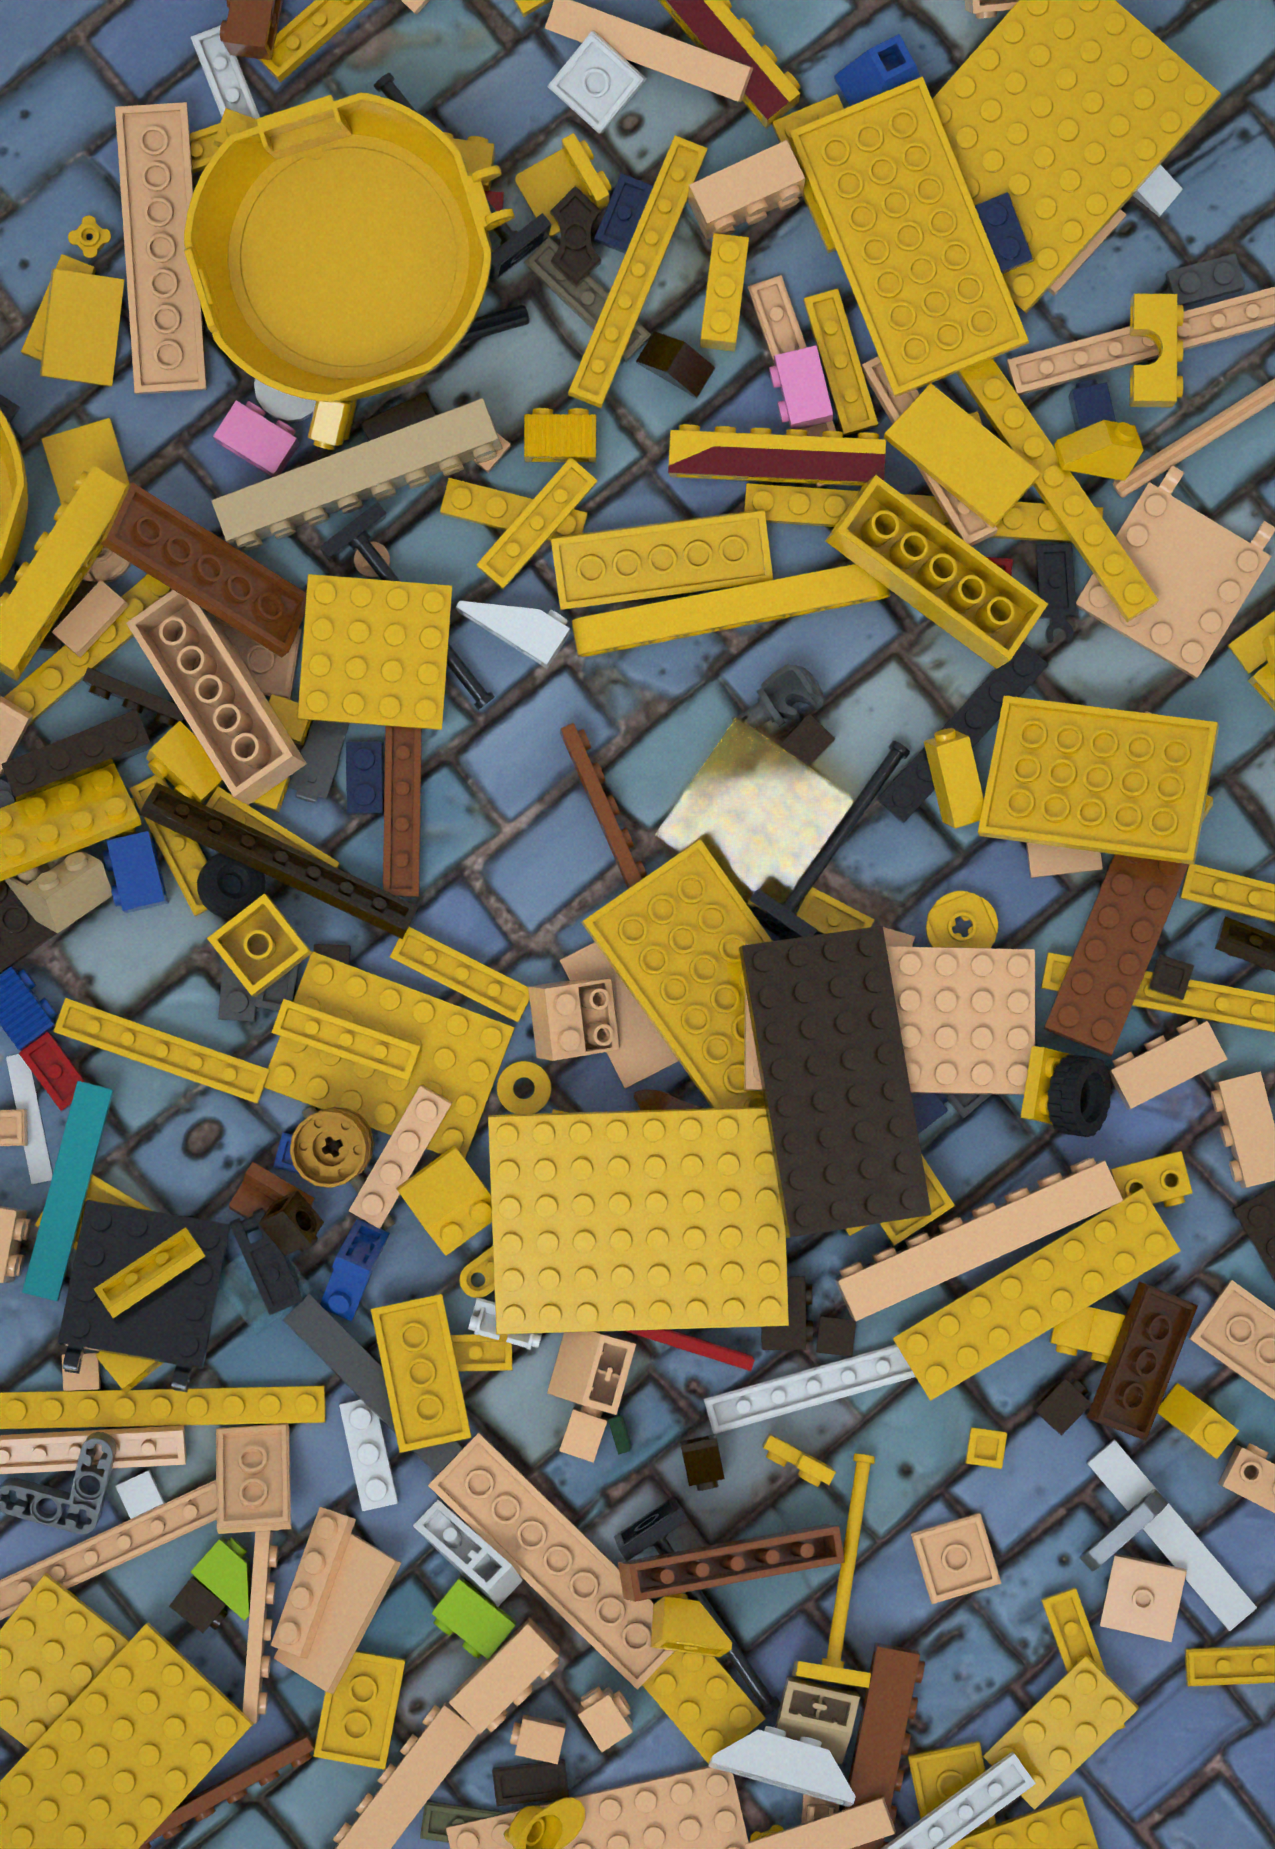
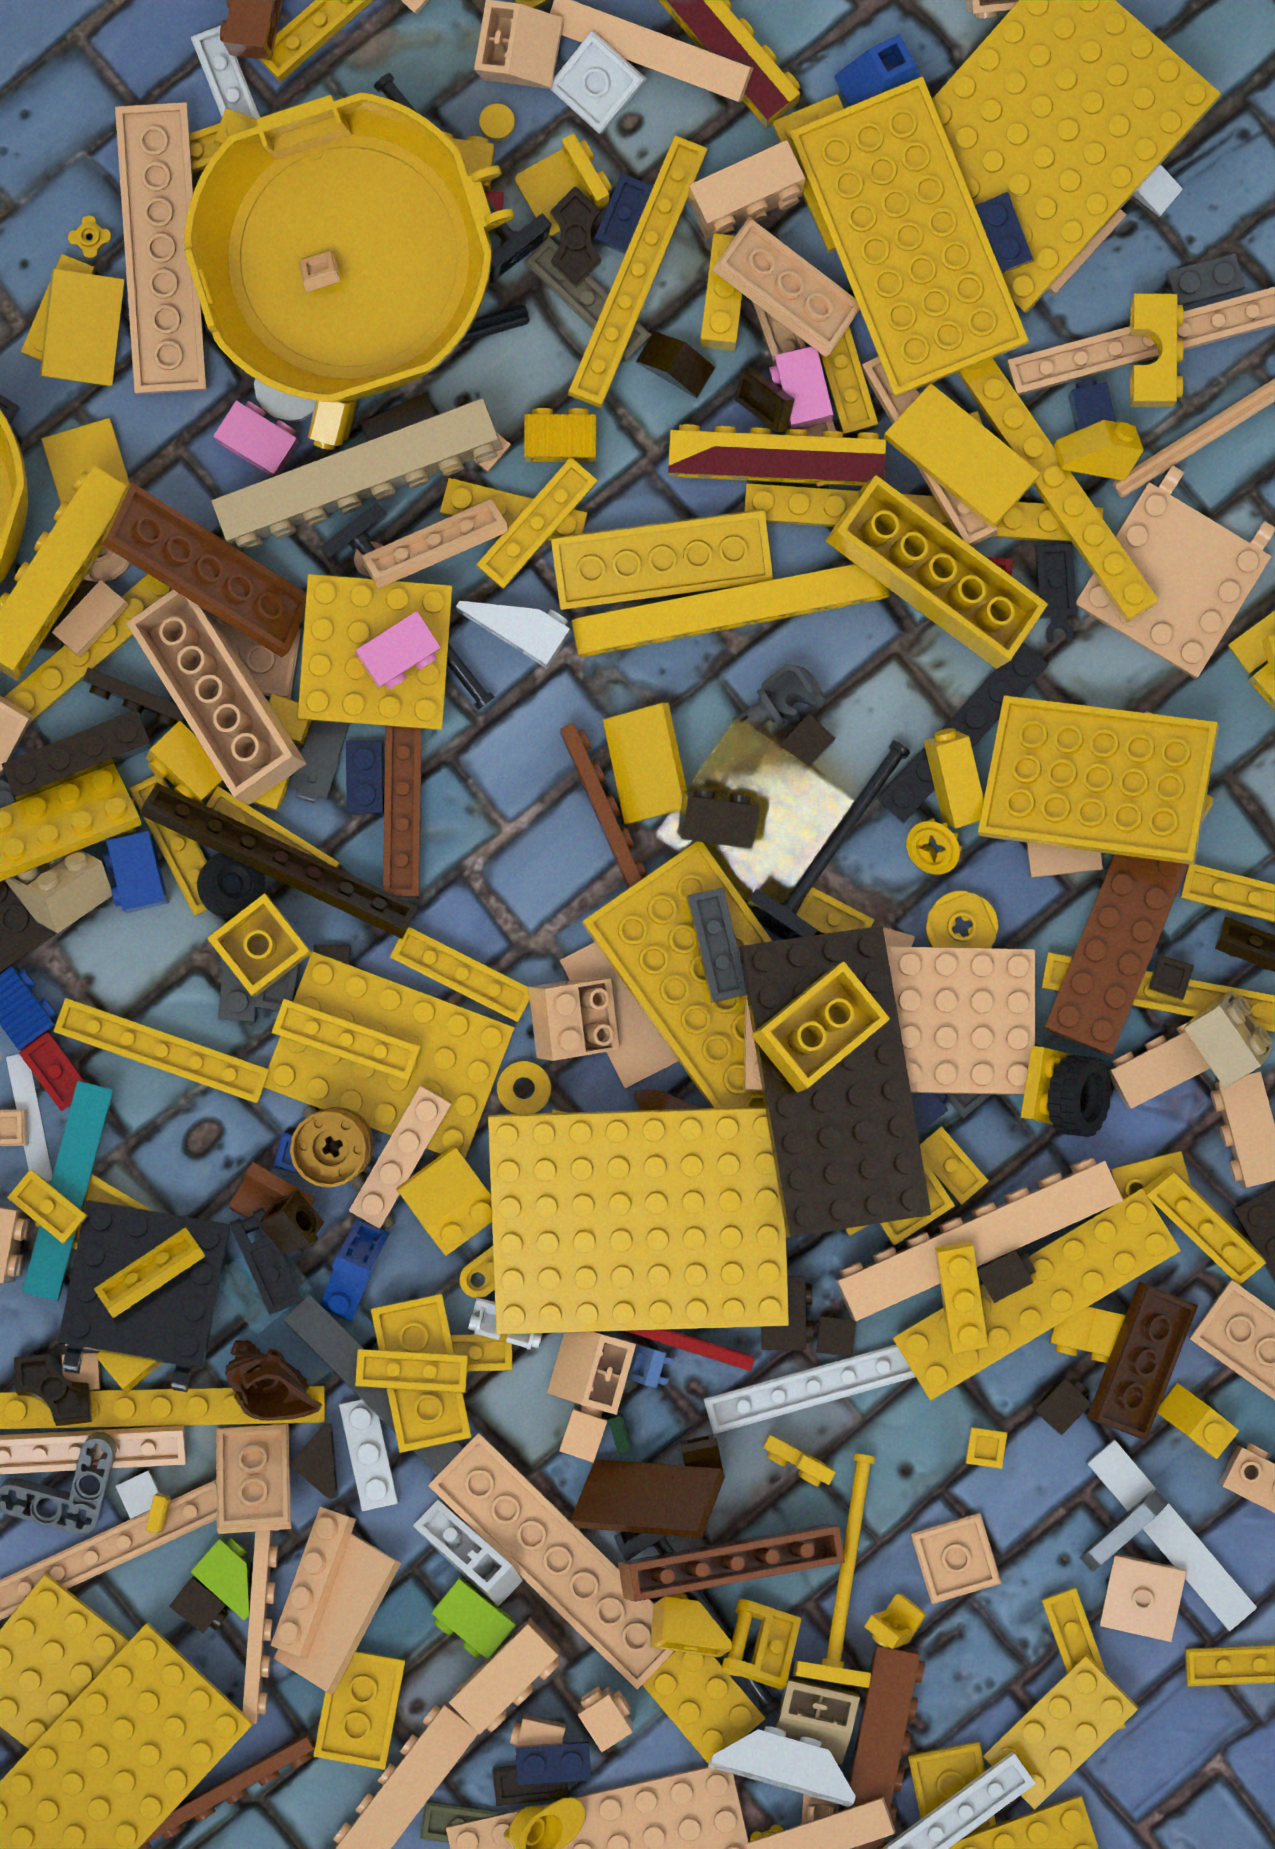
none -> yellow plate [7,1169,89,1244]
none -> dark brown tile [14,1353,92,1426]
none -> yellow tile [145,1492,171,1534]
none -> reddish brown helmet [225,1340,322,1421]
none -> dark brown slope [289,1423,338,1499]
none -> light nougat tile [299,250,341,292]
none -> bright pink brick [354,611,441,690]
none -> yellow plate [355,1349,468,1393]
none -> light nougat plate [361,499,508,589]
none -> light nougat slope [474,0,564,89]
none -> yellow tile [479,103,515,141]
none -> dark blue plate [515,1741,591,1785]
none -> reddish brown tile [570,1459,725,1538]
none -> yellow tile [603,703,687,825]
none -> medium blue tile [627,1344,674,1388]
none -> dark brown brick [677,787,760,849]
none -> dark grey plate [686,888,747,1003]
none -> light nougat tile [712,217,860,357]
none -> yellow plate [721,1599,802,1690]
none -> dark brown tile [734,367,795,433]
none -> yellow brick [751,961,890,1093]
none -> yellow bracket [864,1593,926,1649]
none -> yellow gear [906,818,963,875]
none -> yellow plate [920,1126,989,1205]
none -> yellow plate [935,1241,988,1354]
none -> dark brown brick [977,1249,1036,1303]
none -> yellow plate [1144,1166,1266,1285]
none -> tan slope [1184,990,1273,1088]

